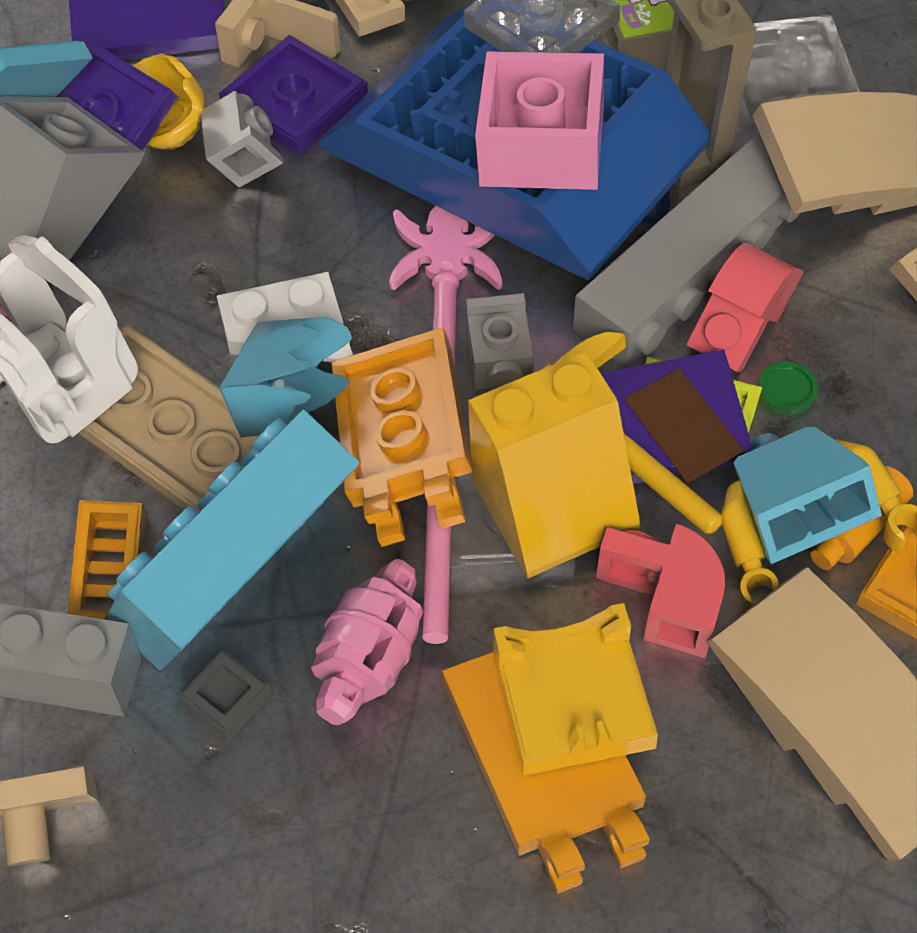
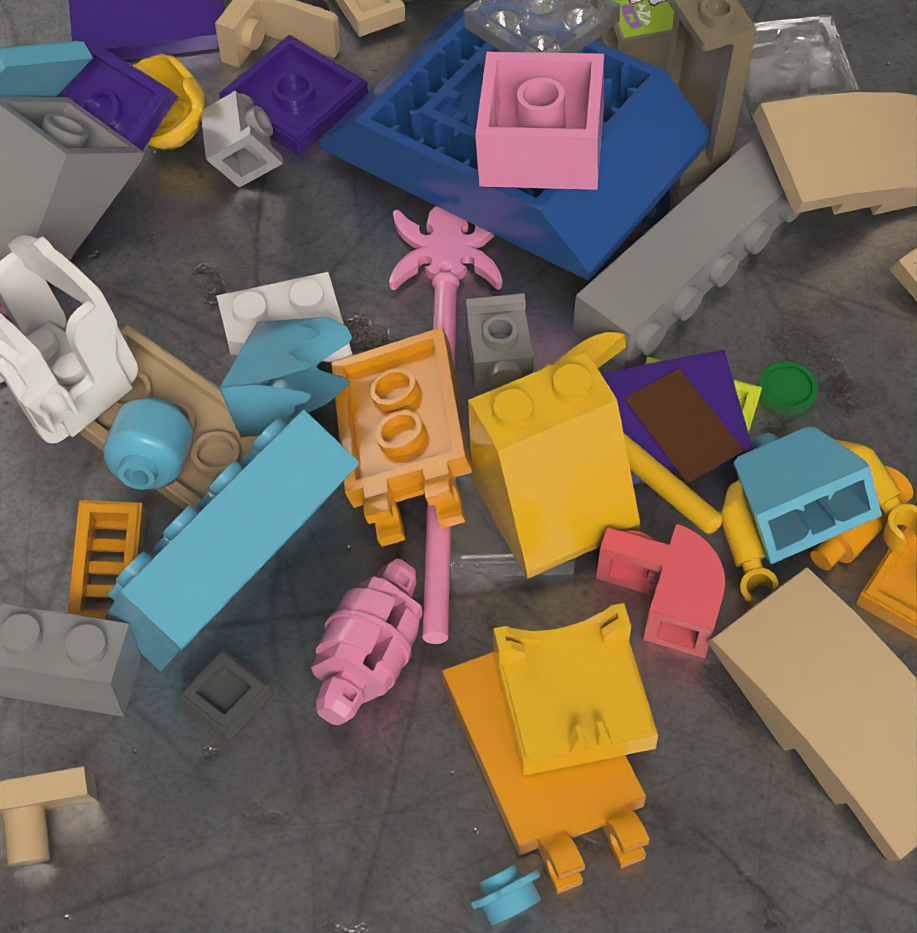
coral brick [686,243,804,372] -> none
none -> medium azure head [103,397,193,490]
none -> medium azure plate [470,864,542,926]

